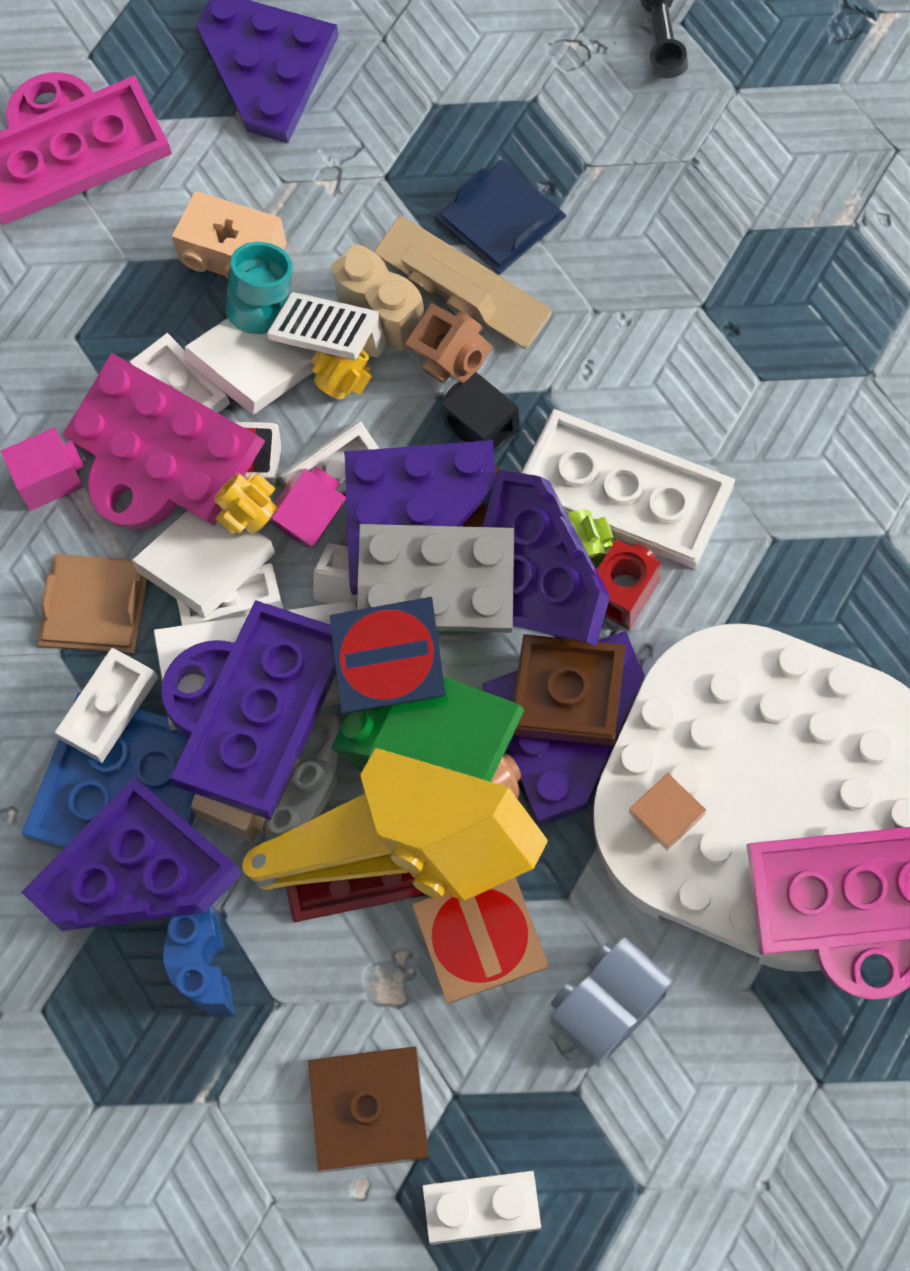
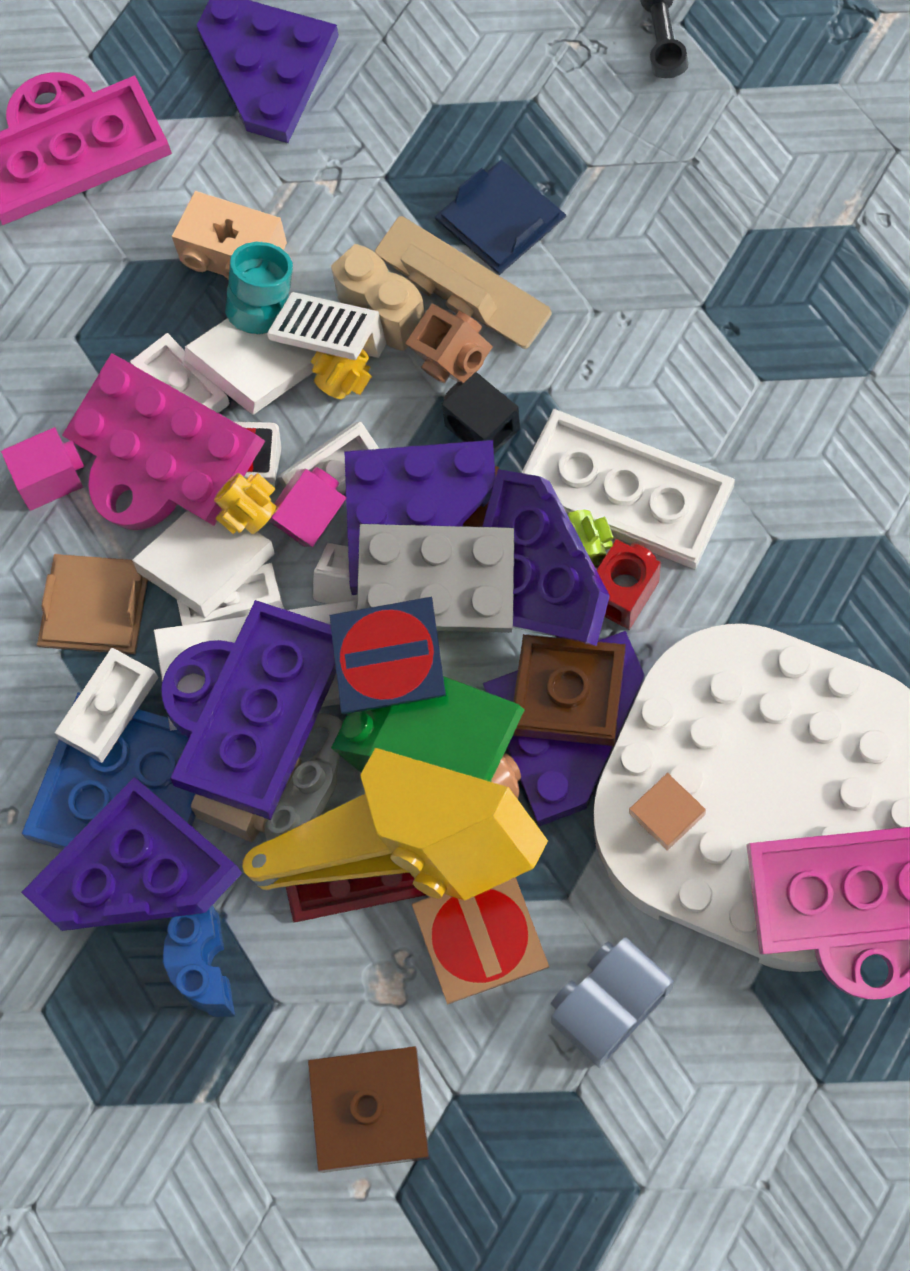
white plate [423,1171,542,1245] -> none

